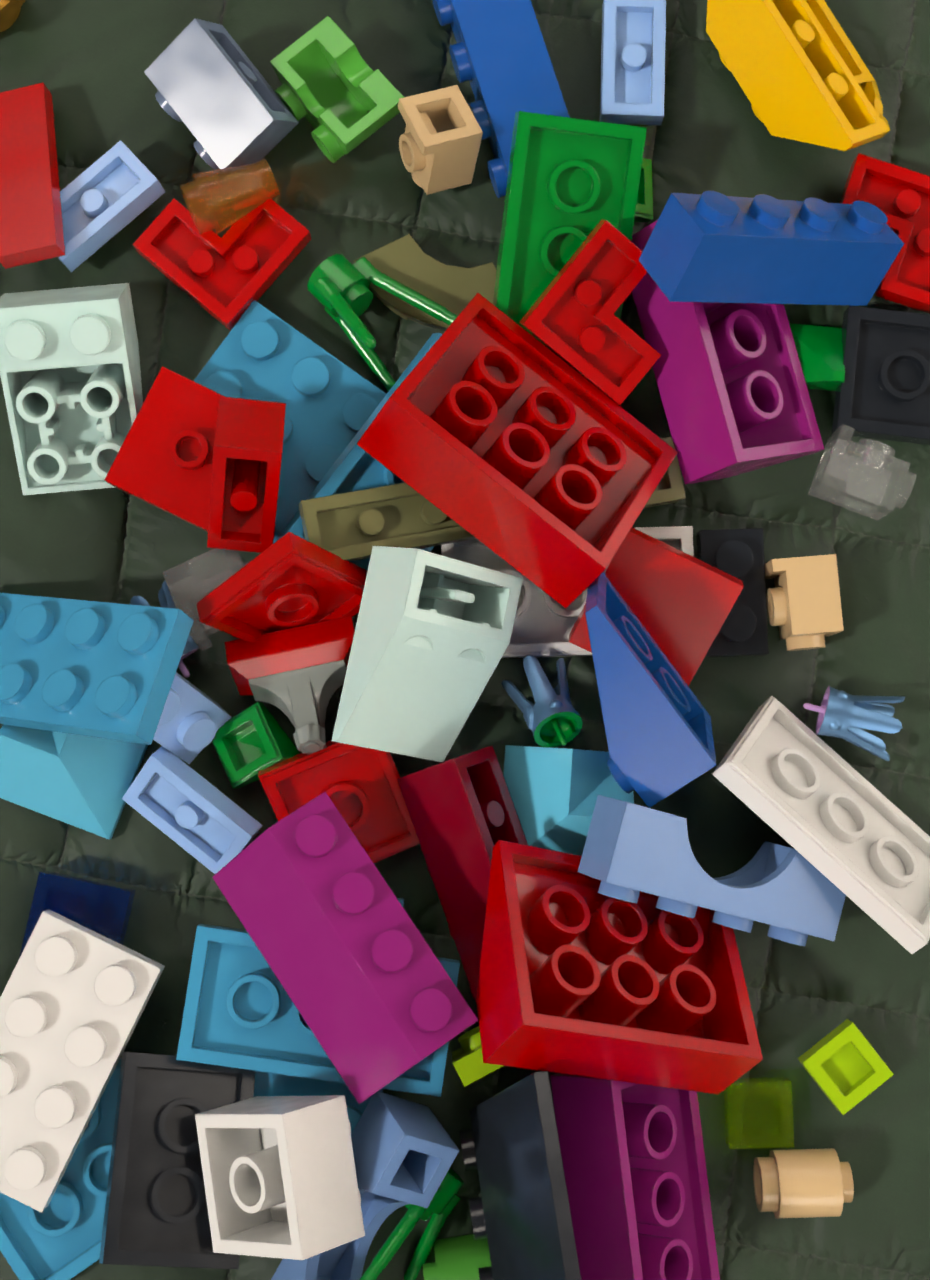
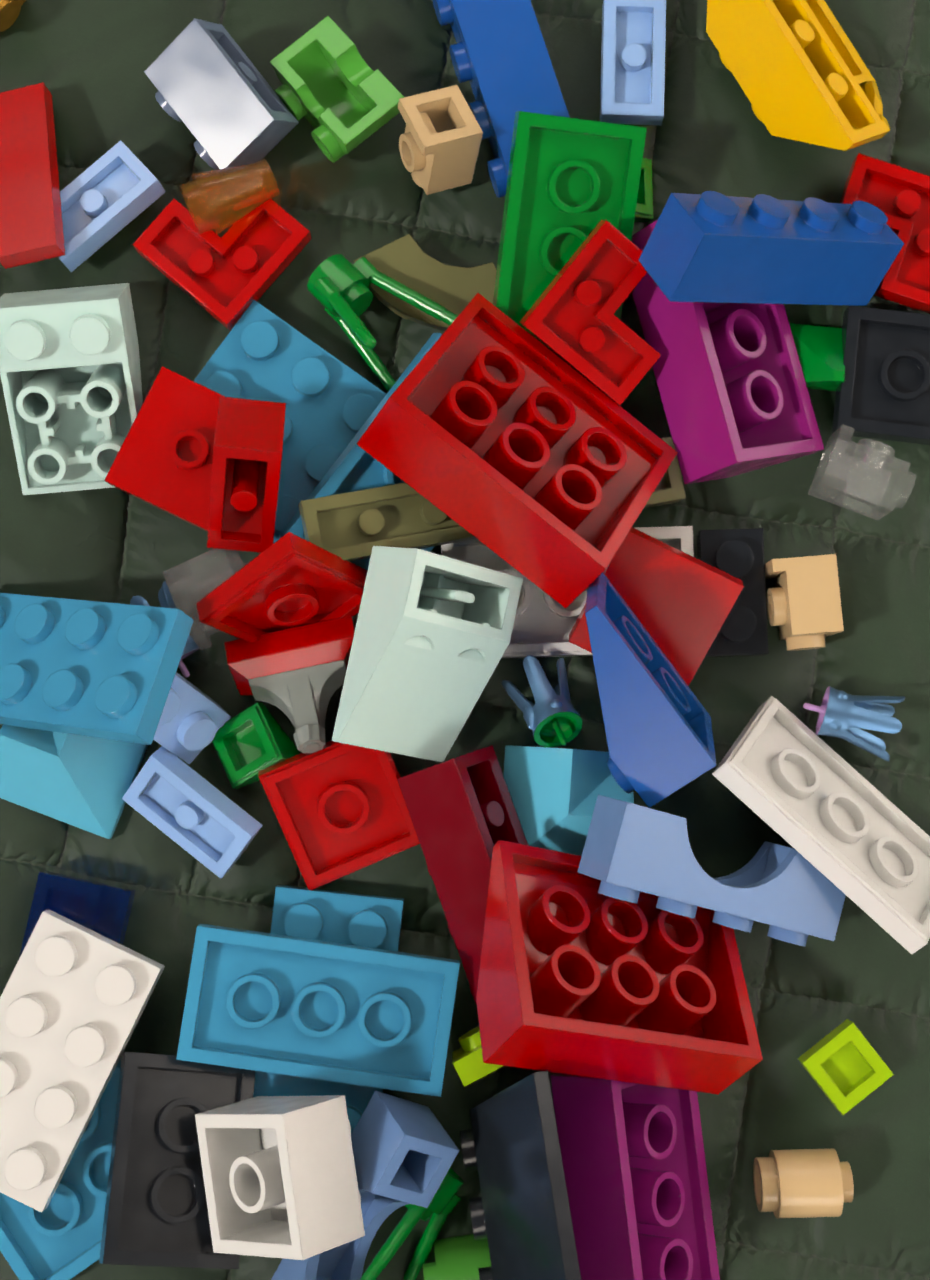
magenta slope [212,792,478,1104] -> none
clear neon green tile [724,1077,794,1149] -> none

